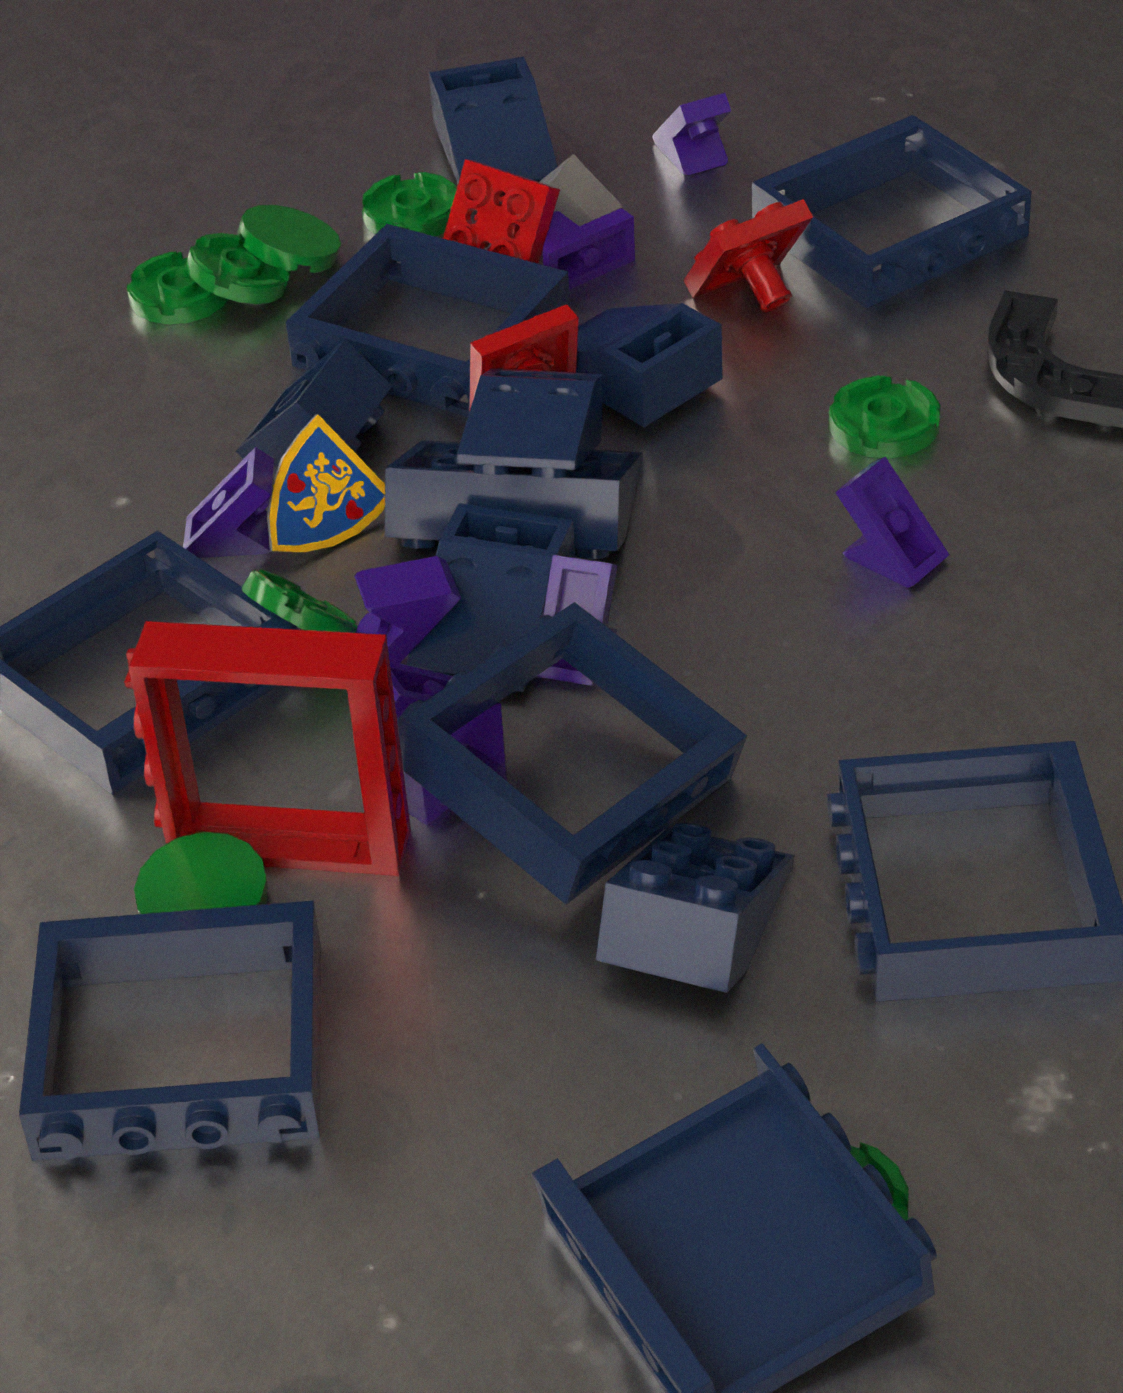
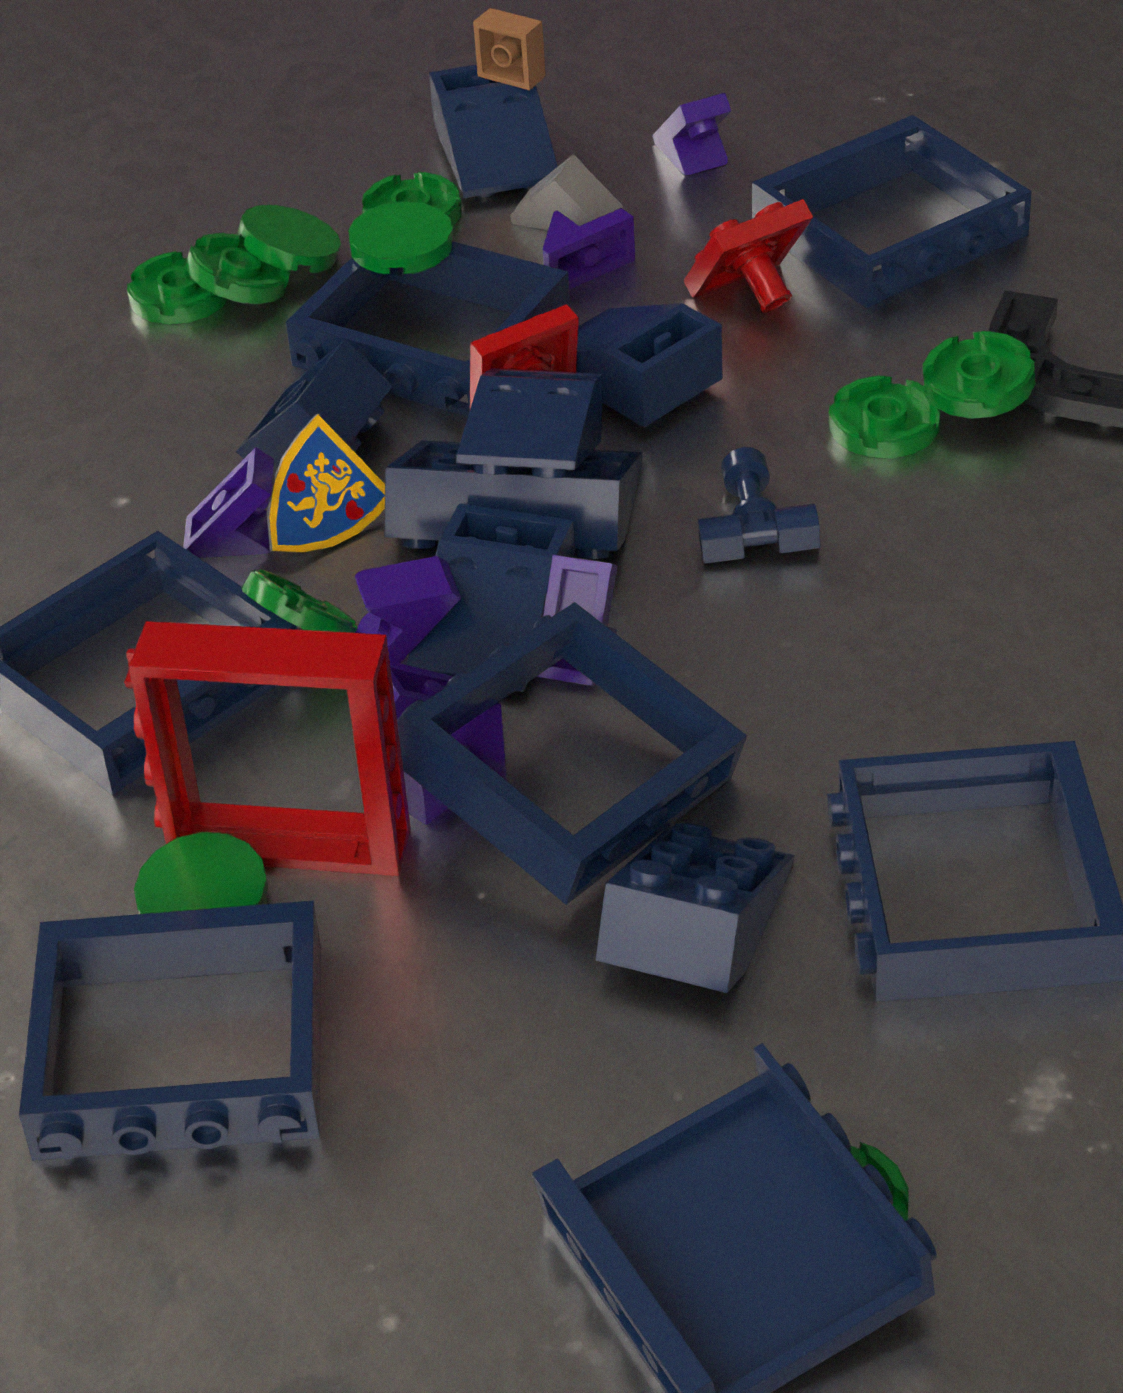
red plate [443,159,560,264] -> none
dark purple slope [835,457,950,588] -> none
none -> green tile [348,201,453,275]
none -> medium nougat piece [473,8,546,90]
none -> dark blue bar [697,447,821,564]
none -> green tile [923,331,1035,419]

